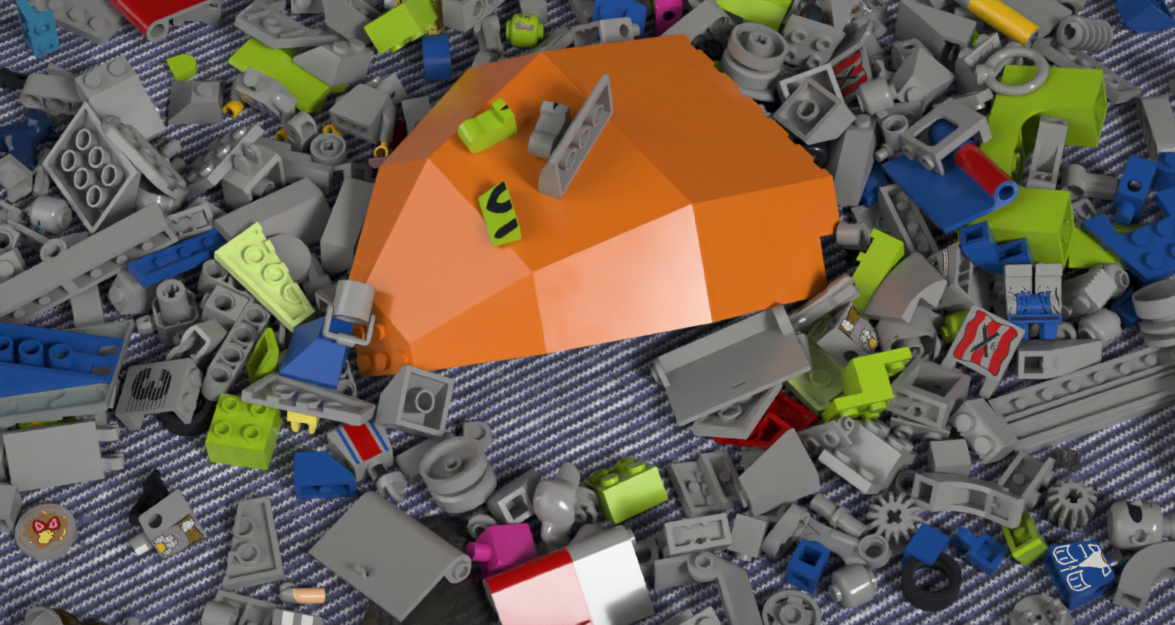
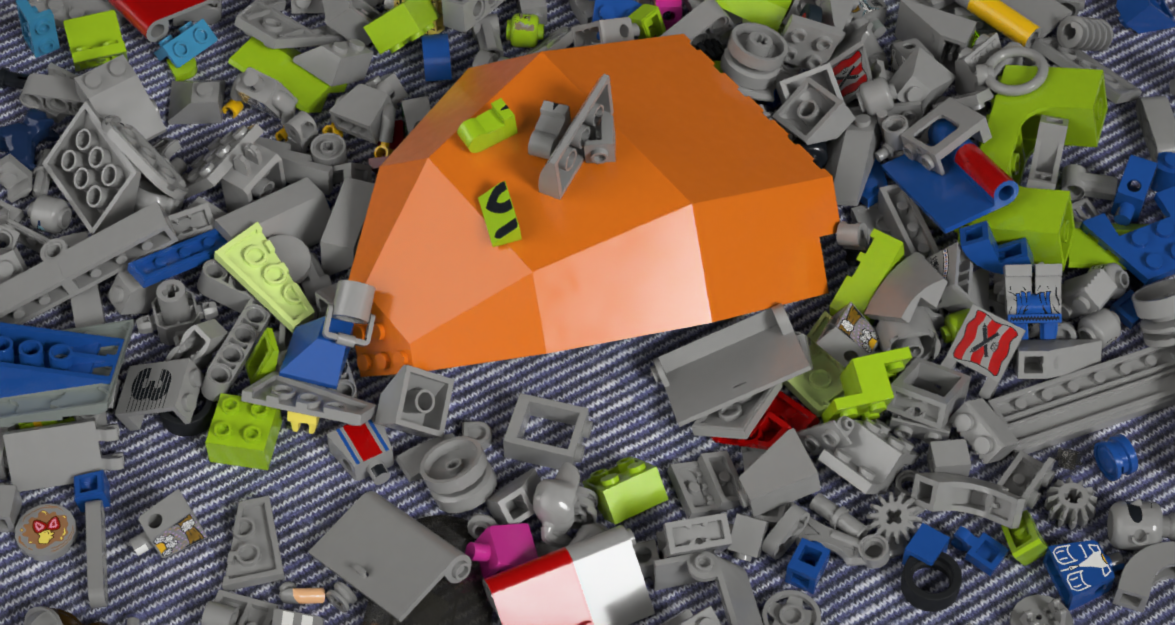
black slope [128,469,169,526] -> none
light grey brick [199,284,248,334] -> none
blue slope [293,450,357,499] -> none
light grey tile [375,471,408,503] -> none
light grey axle [787,273,861,334] -> none
light grey head [828,563,877,609] -> none
none -> lime bracket [63,10,128,71]
none -> blue slope [74,470,111,512]
none -> light grey beam [85,500,108,609]
none -> dark azure bracket [154,19,218,68]
none -> light grey bush [326,581,357,612]
none -> light grey window [503,393,593,470]
none -> light grey bracket [584,115,616,164]
none -> lime slope [628,4,666,39]
none -> blue wheel [1094,434,1138,481]

